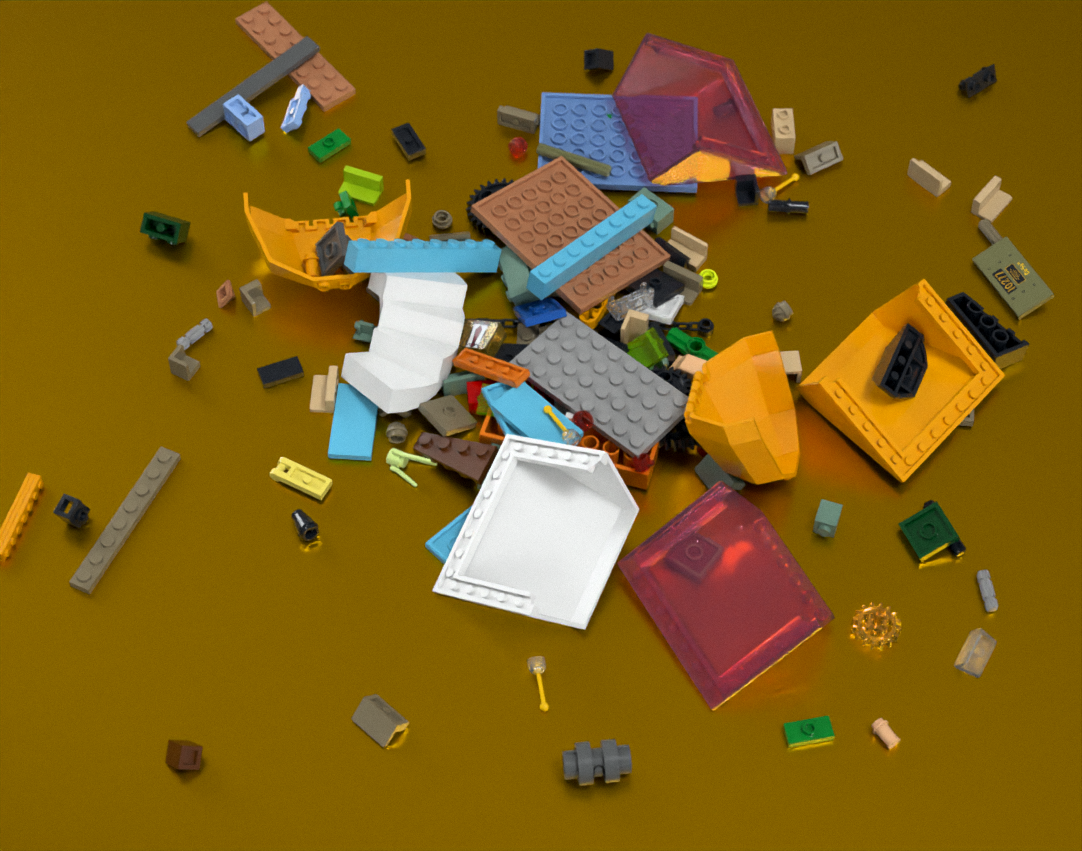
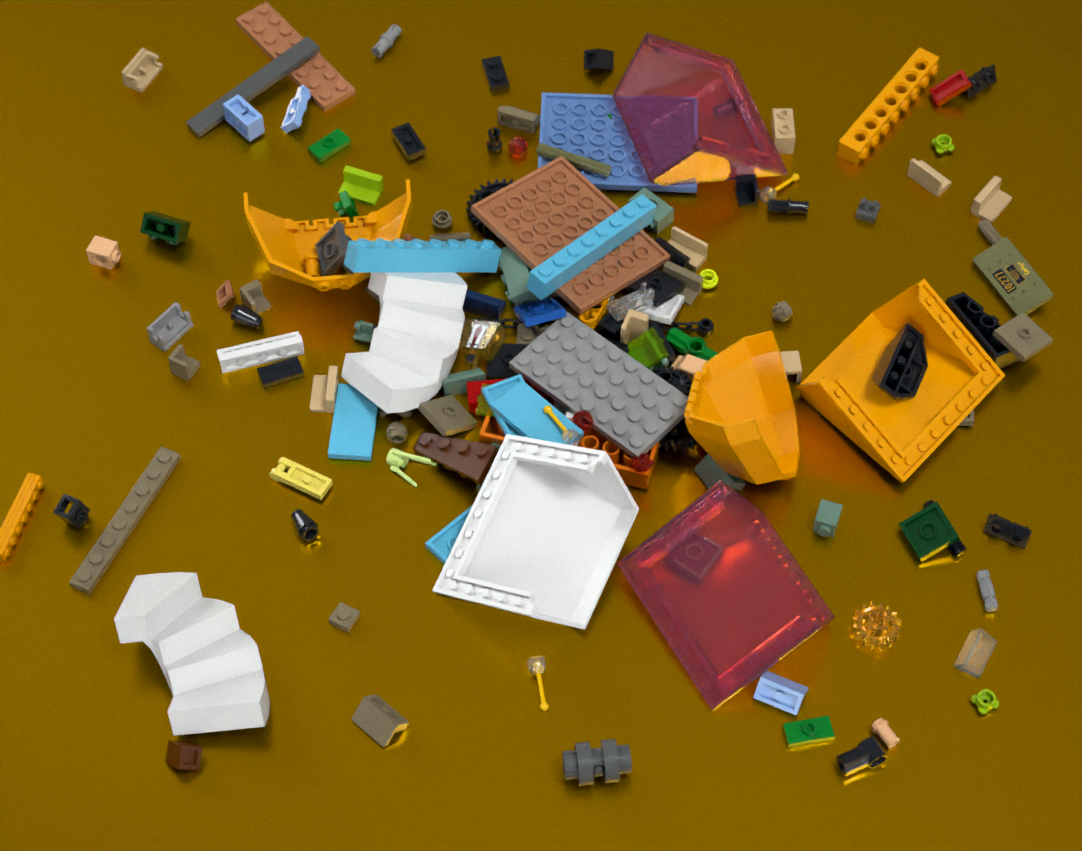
light grey axle [176,318,213,350] -> none
orange tile [452,348,530,388] -> none
dark tan panel [794,141,844,175] -> none
none -> light nougat brick [86,235,121,270]
none -> white piece [114,572,270,736]
none -> tan hinge [121,47,163,93]
none -> light grey hinge [147,302,194,352]
none -> white fence [217,331,305,373]
none -> black cone [230,304,263,329]
none -> dark tan plate [328,602,360,633]
none -> light grey pin [371,24,402,58]
none -> dark blue panel [462,289,506,319]
none -> black plate [482,56,509,92]
none -> black pin [487,127,502,152]
none -> light blue panel [753,671,809,715]
none -> light orange brick [836,47,939,165]
none -> black piece [836,736,887,776]
none -> dark grey tile [855,197,881,223]
none -> red tile [929,69,972,107]
none -> lime plate [931,134,954,154]
none -> lime plate [971,689,999,714]
none -> black hinge [983,513,1032,549]
none -> dark tan plate [993,312,1053,362]

